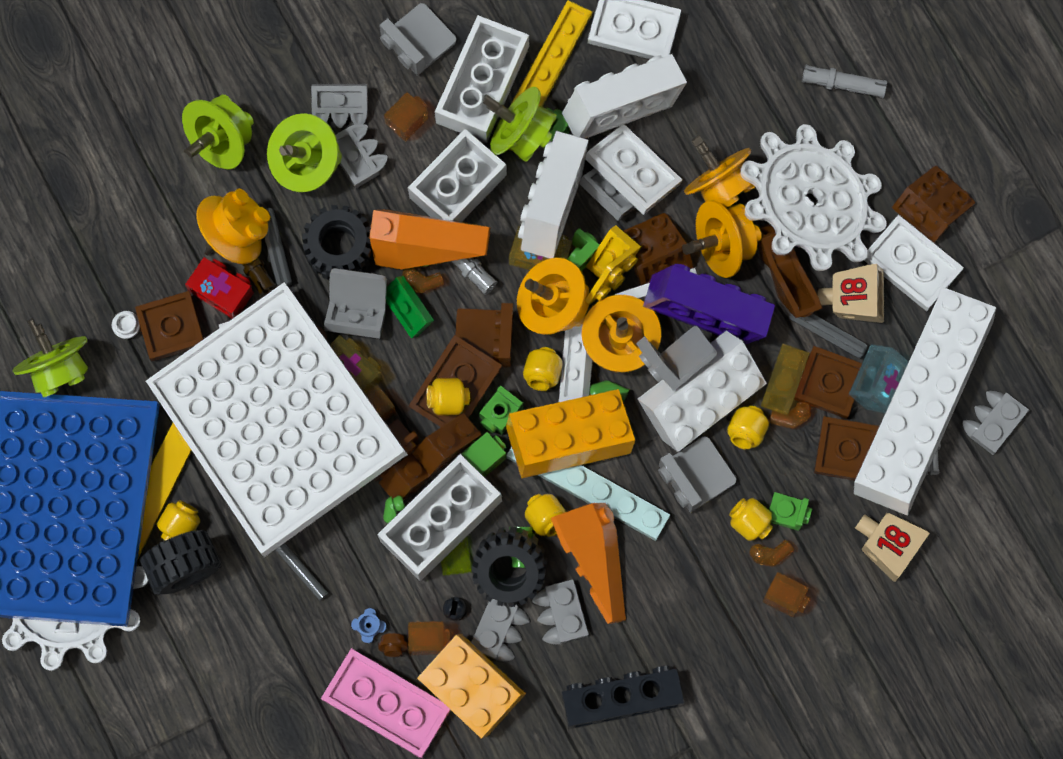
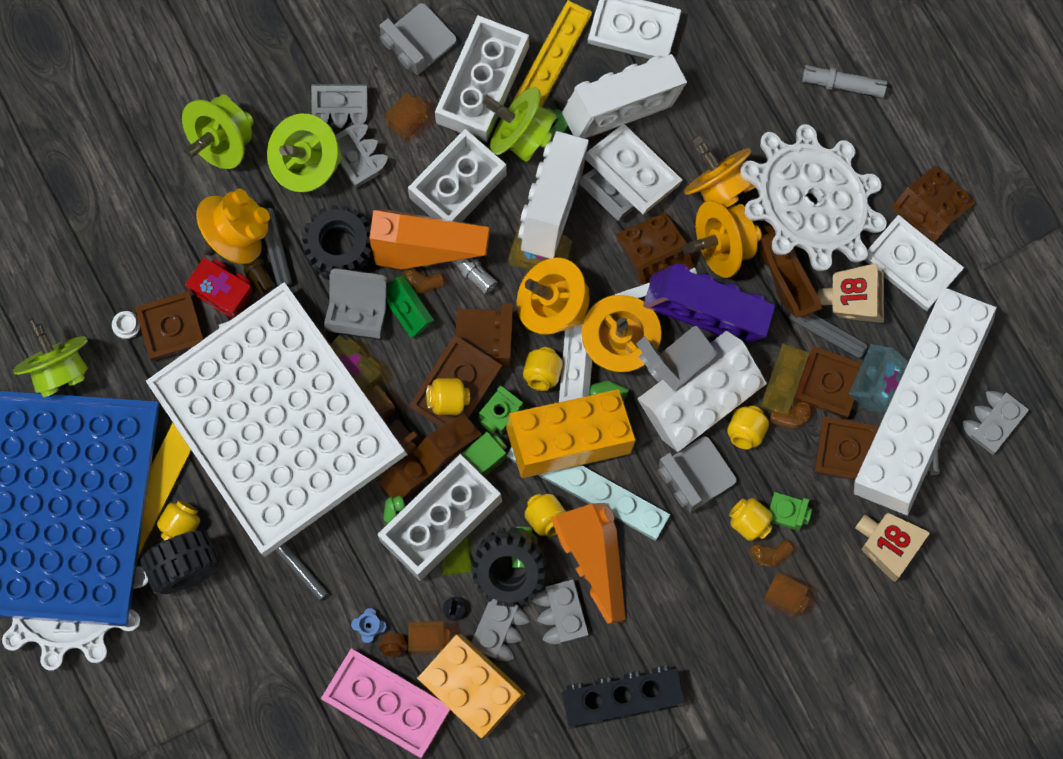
bright green bracket [568,229,599,272] -> none
yellow bracket [585,225,641,305] -> none

